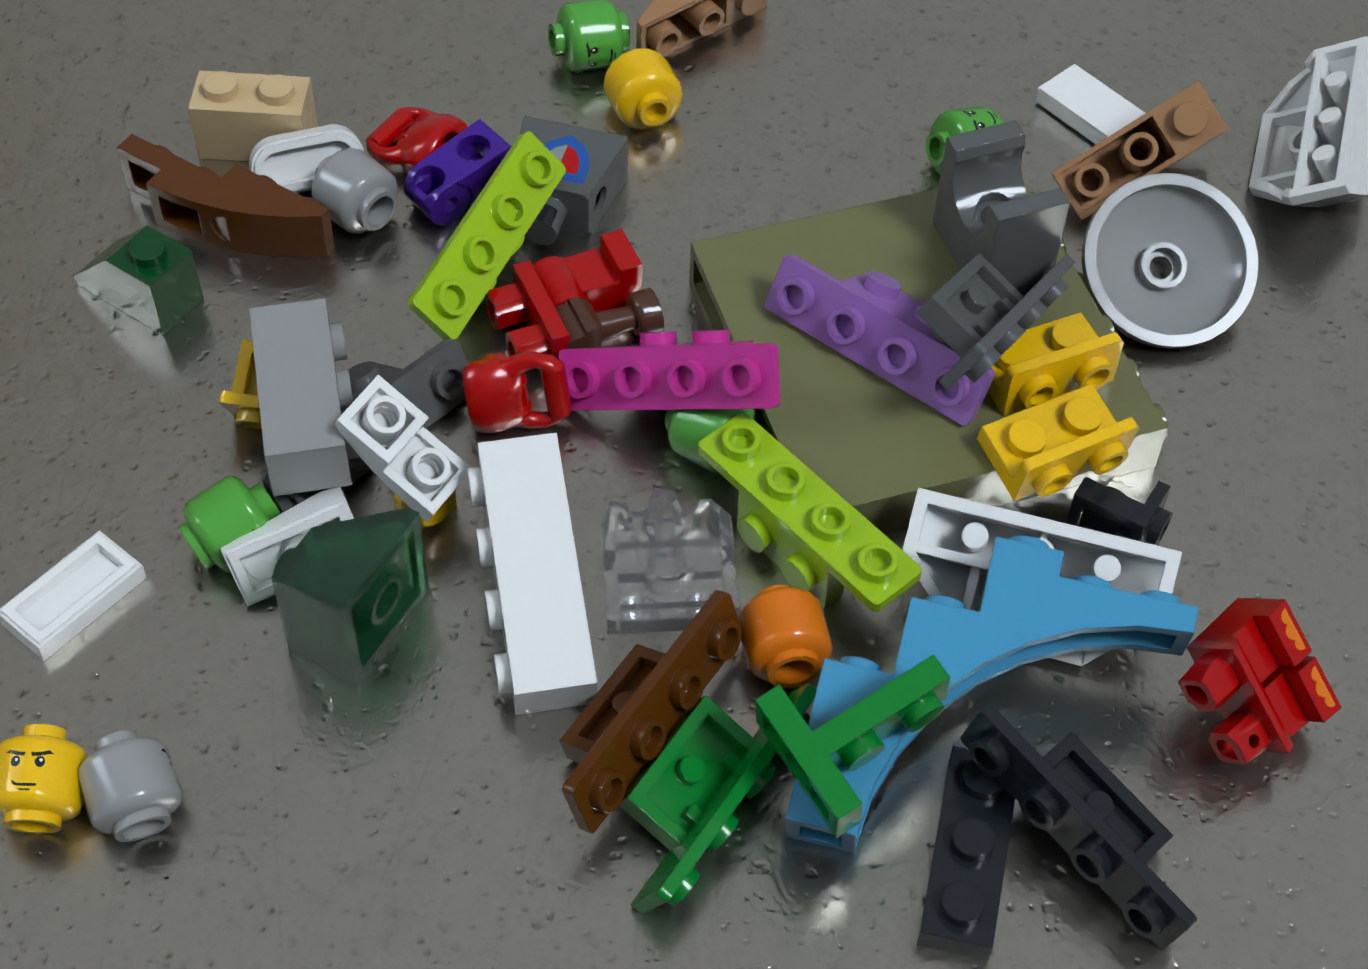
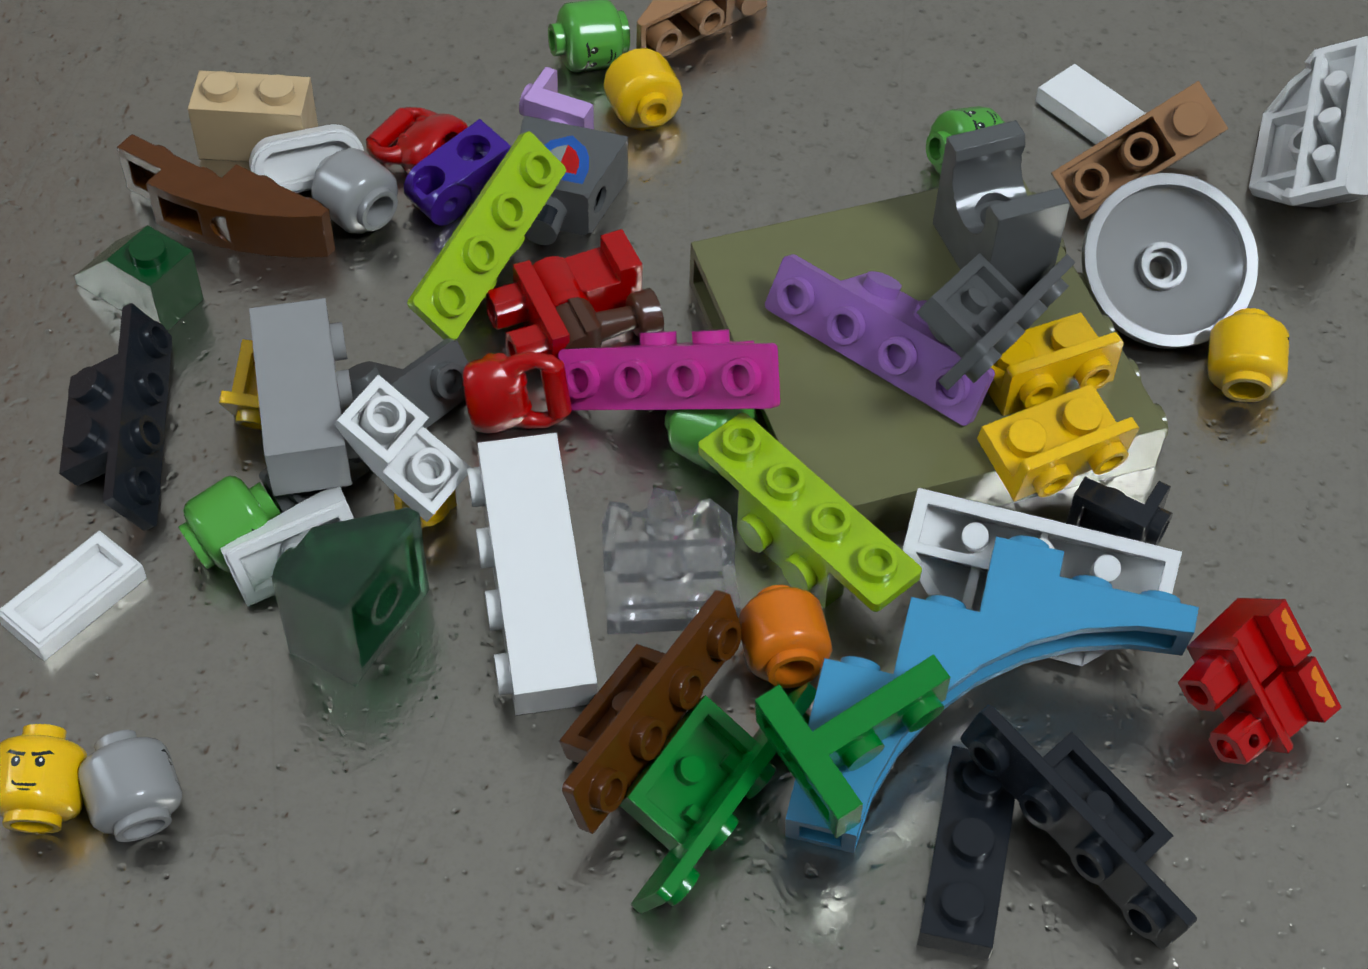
none -> black bracket [59,303,172,531]
none -> lavender bracket [519,67,594,130]
none -> yellow head [1208,308,1289,402]

